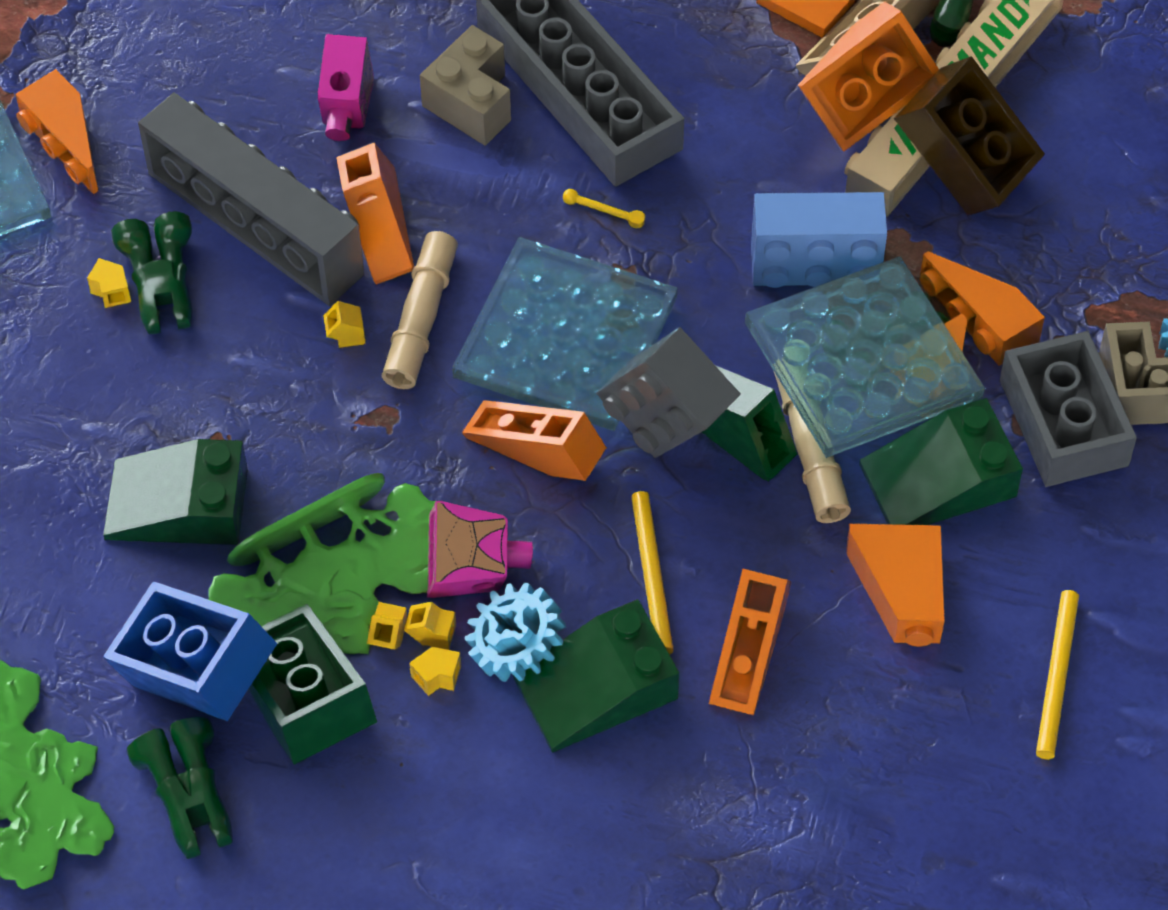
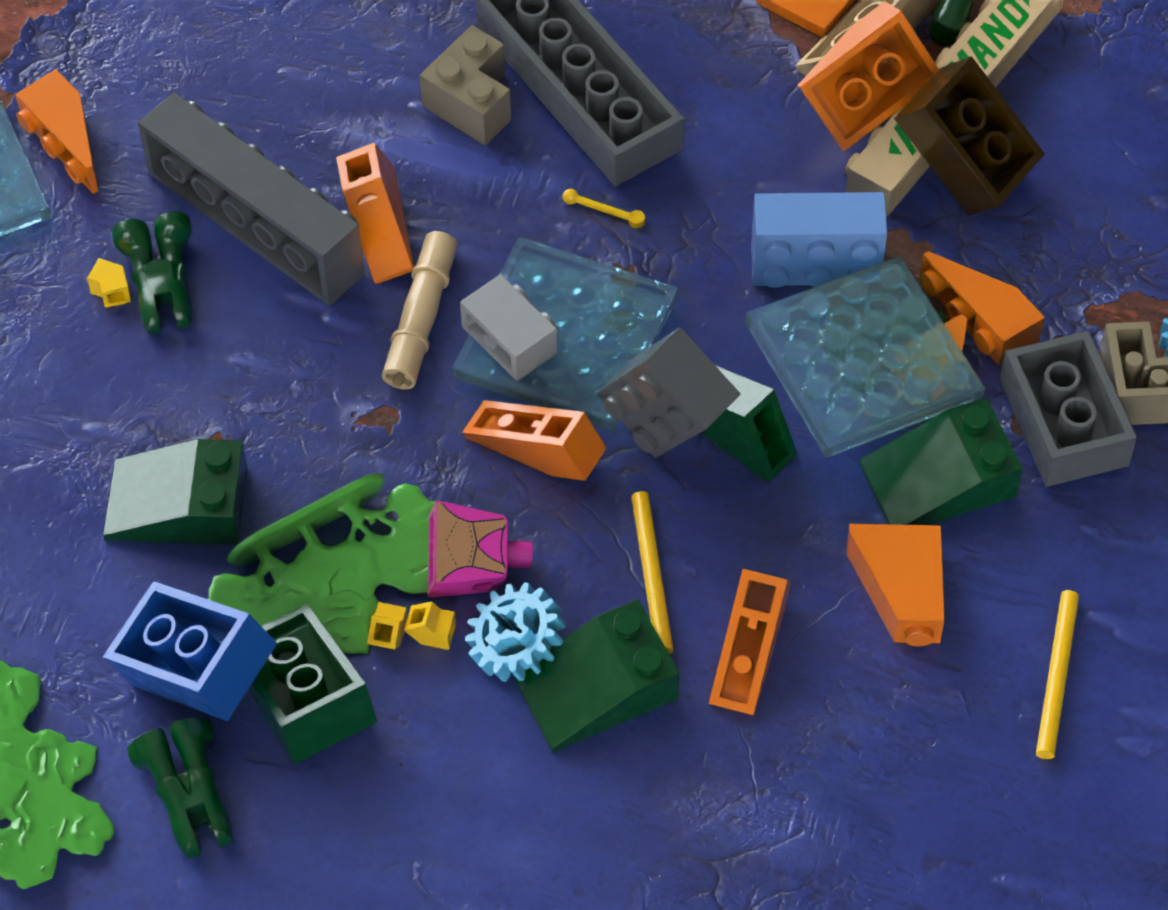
dark pink torso [318,34,374,141] -> none
yellow piece [323,301,366,348] -> none
yellow piece [409,647,461,696] -> none
tan piece [774,356,851,523] -> none
none -> light grey brick [460,274,558,381]

